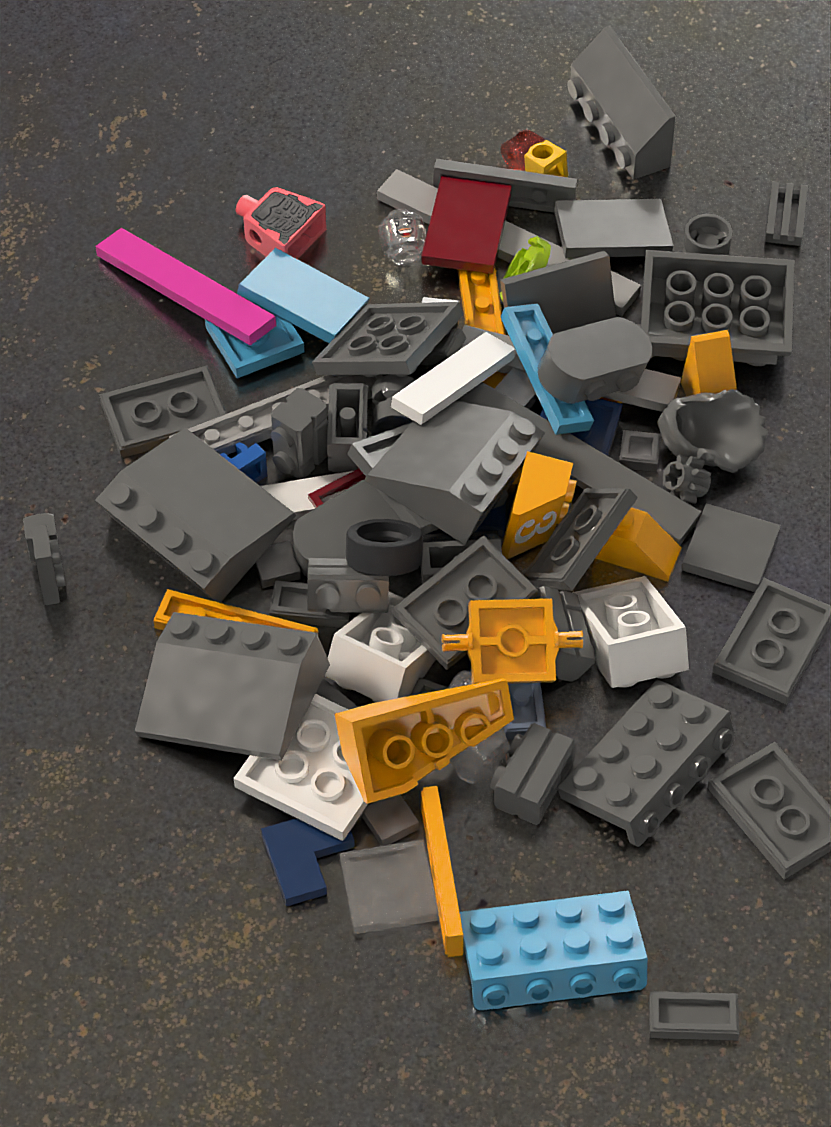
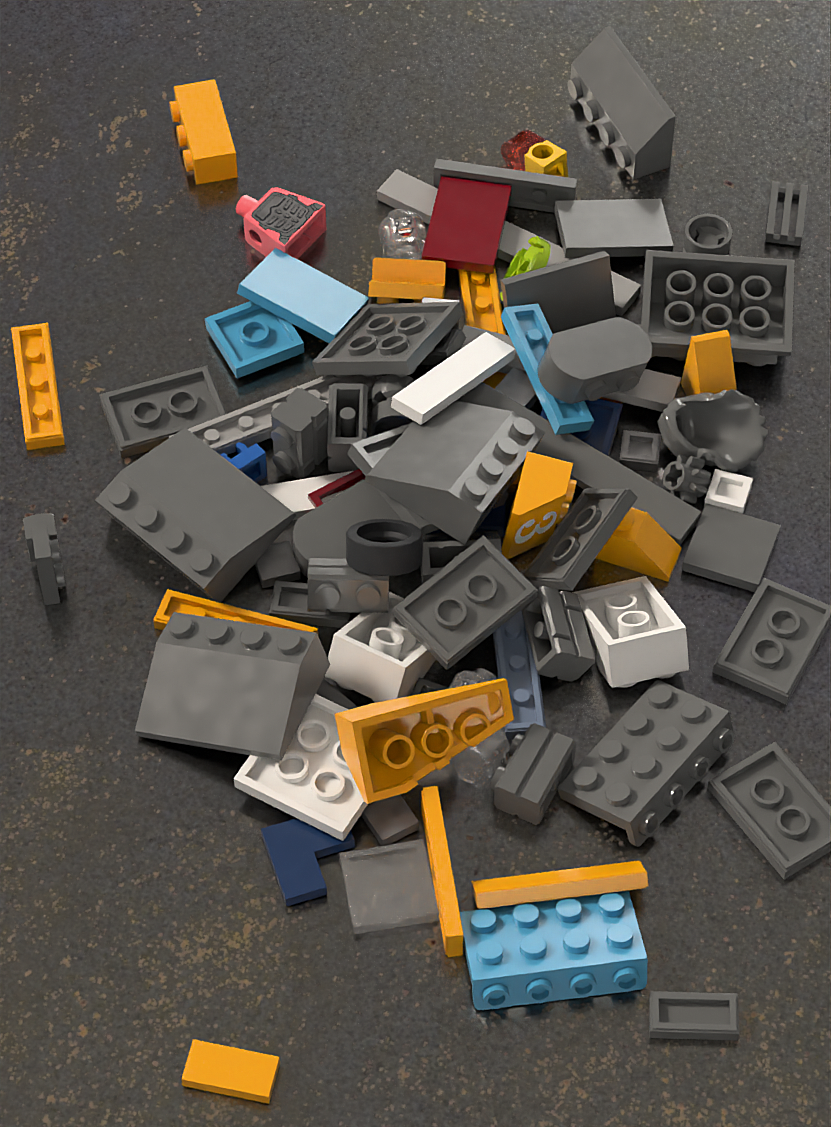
dark pink tile [95,228,277,346] -> none
light orange plate [442,598,583,684] -> none
none -> light orange tile [11,323,65,450]
none -> light orange brick [169,79,238,185]
none -> light orange tile [181,1039,280,1104]
none -> light orange bracket [368,257,446,304]
none -> light orange tile [471,860,648,909]
none -> white plate [704,469,753,514]

